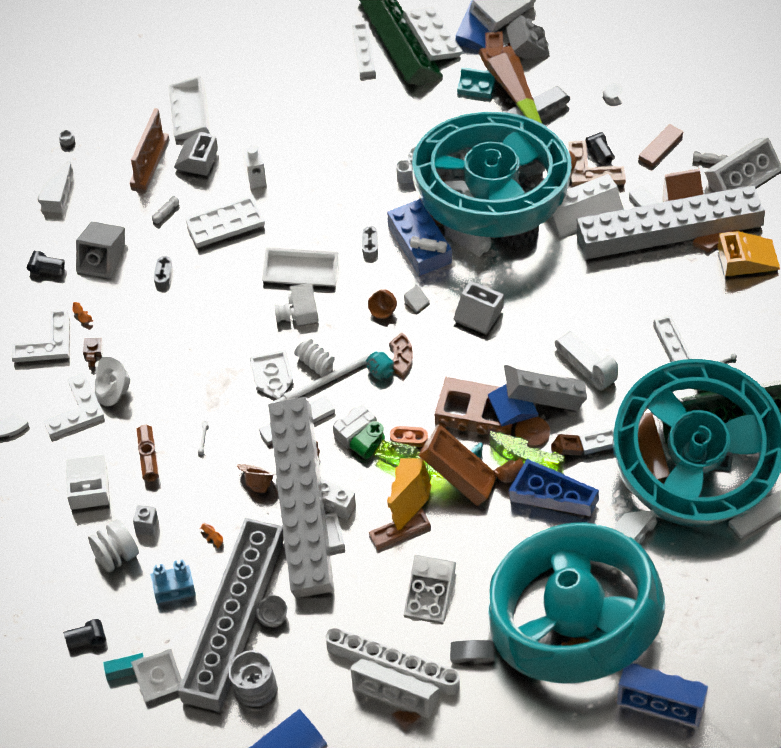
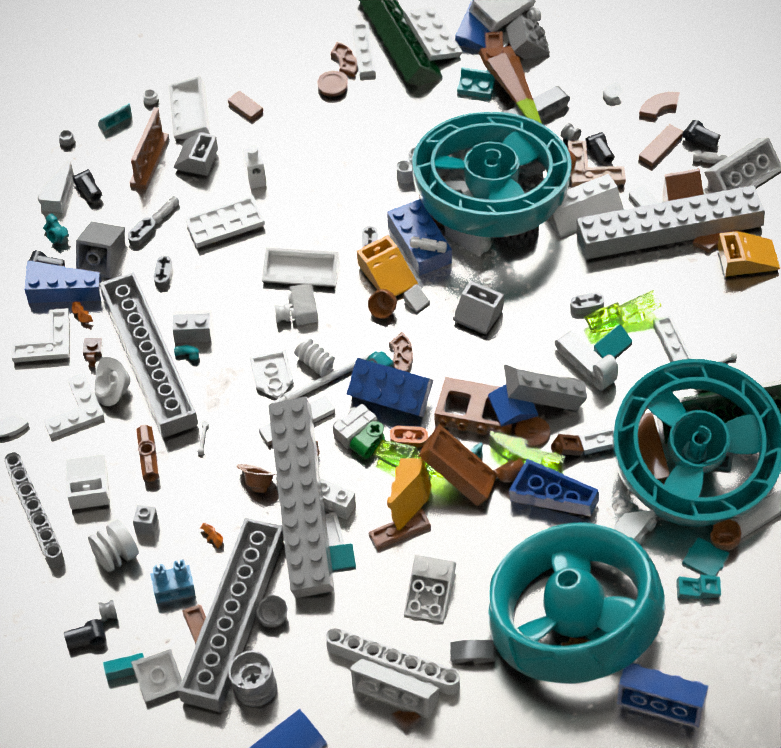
none -> light grey beam [4,452,65,568]
none -> wedge [24,260,102,303]
none -> teal plate [42,214,70,244]
none -> black piece [72,168,103,203]
none -> teal slope [97,102,133,132]
none -> light grey wheel [97,598,118,622]
none -> light grey brick [99,271,199,438]
none -> beam [127,217,156,247]
none -> white plate [142,88,159,105]
none -> slope [172,310,213,343]
none -> teal arm [173,345,199,360]
none -> tile [182,604,206,645]
none -> tile [227,90,264,121]
none -> piece [317,70,348,96]
none -> teal slope [329,543,356,571]
none -> tile [330,41,358,78]
none -> blue brick [346,358,434,417]
none -> light orange slope [356,235,418,297]
none -> white plate [527,6,542,24]
none -> light grey wheel [560,122,582,141]
none -> light grey beam [570,292,605,314]
none -> clear neon green slope [584,289,662,333]
none -> teal slope [593,324,633,358]
none -> tile [639,91,680,118]
none -> teal slope [676,574,722,599]
none -> black piece [682,119,721,148]
none -> teal piece [682,537,730,576]
none -> dark orange hair [710,519,741,550]

